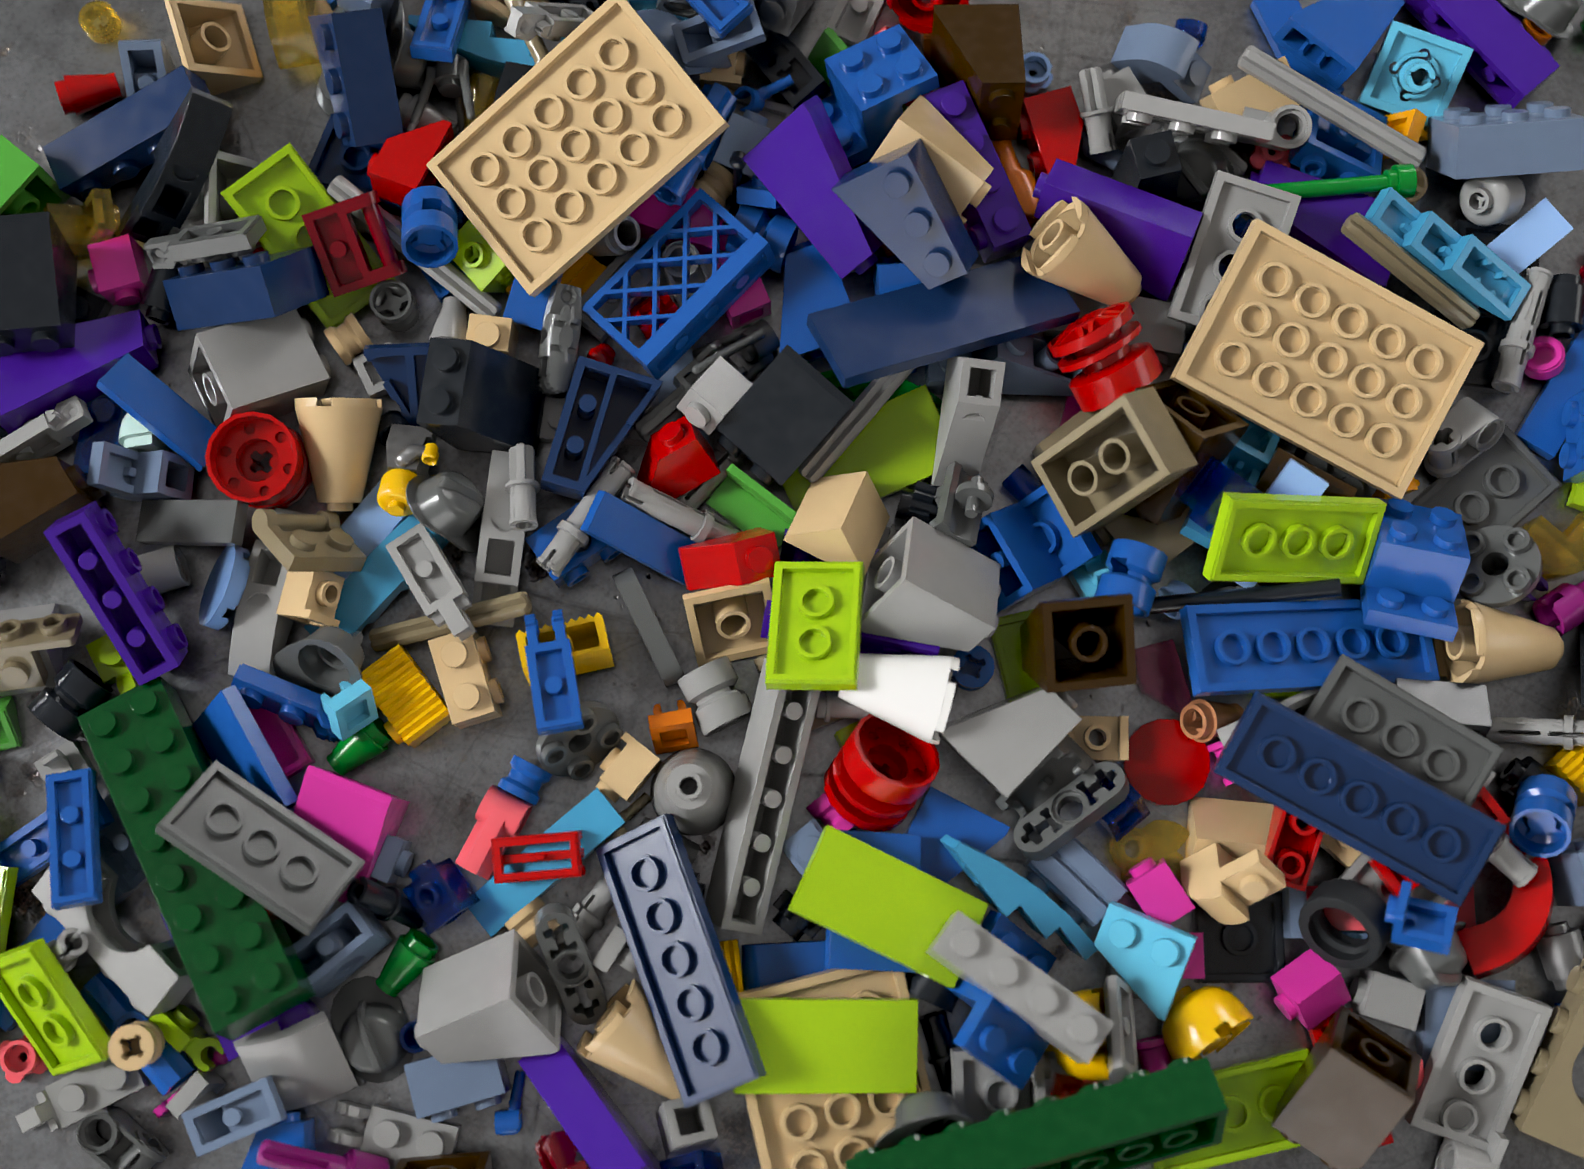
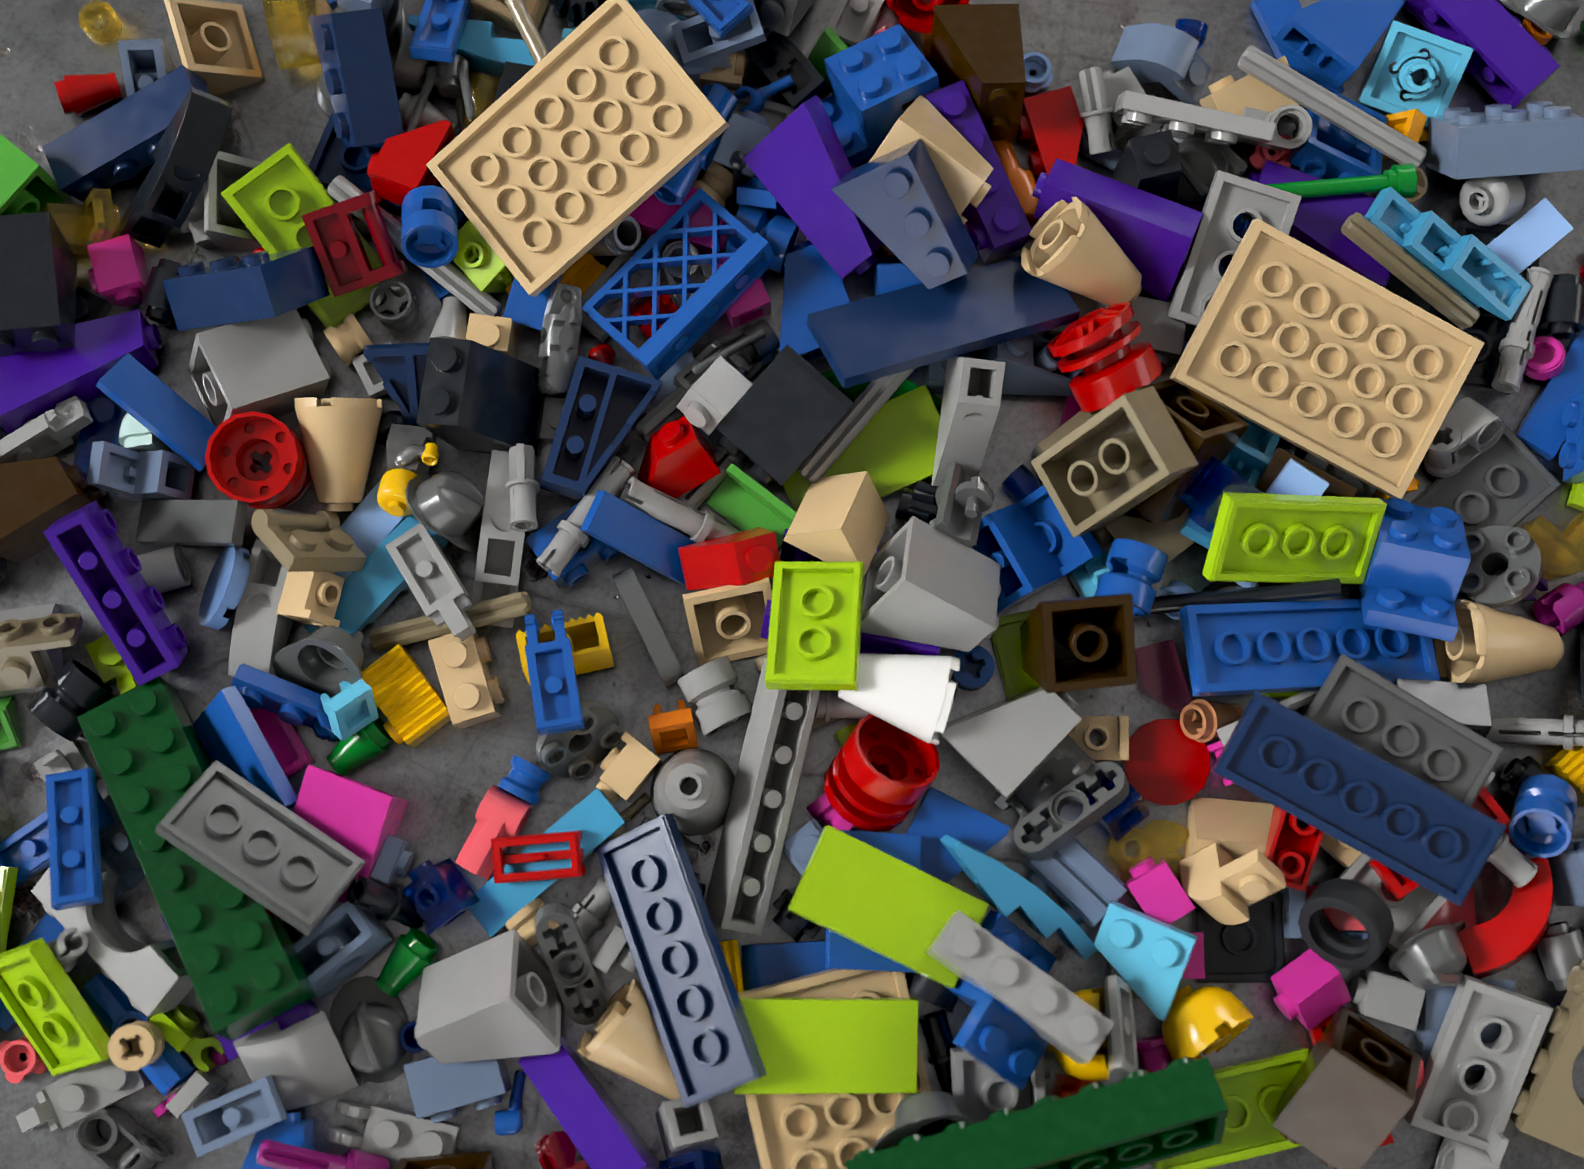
dark grey hinge [143,215,267,269] -> none
light grey hinge [504,1,594,41] -> none
blue bracket [1385,880,1458,956] -> none

